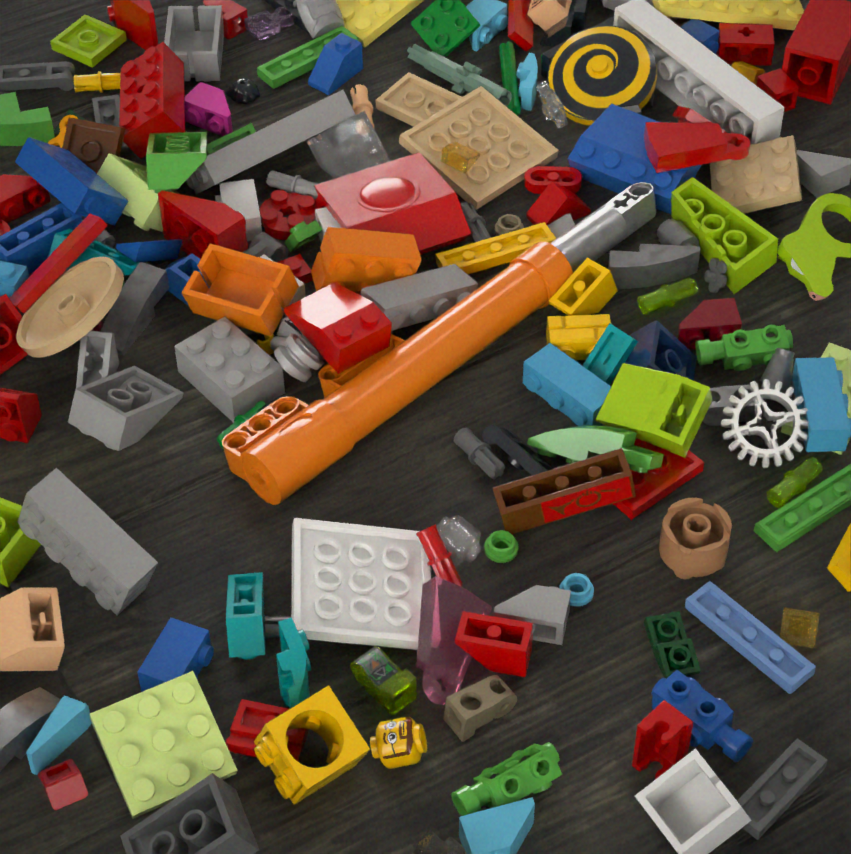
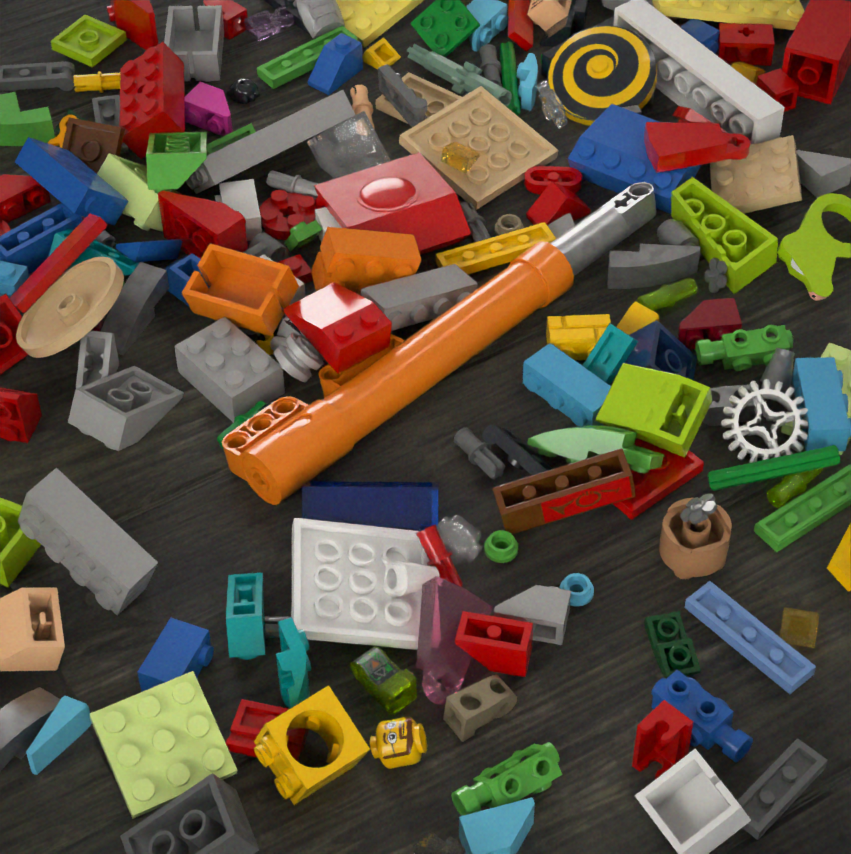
red slope [38,759,88,810] -> none
yellow slope [549,257,617,316] -> none
none -> clear blue slope [302,481,439,531]
none -> yellow slope [363,37,401,69]
none -> dark grey plate [378,64,427,127]
none -> white cone [385,561,439,596]
none -> dark grey pin [480,44,502,87]
none -> yellow slope [617,302,659,335]
none -> dark grey plant [680,493,718,524]
none -> green axle [708,445,840,491]

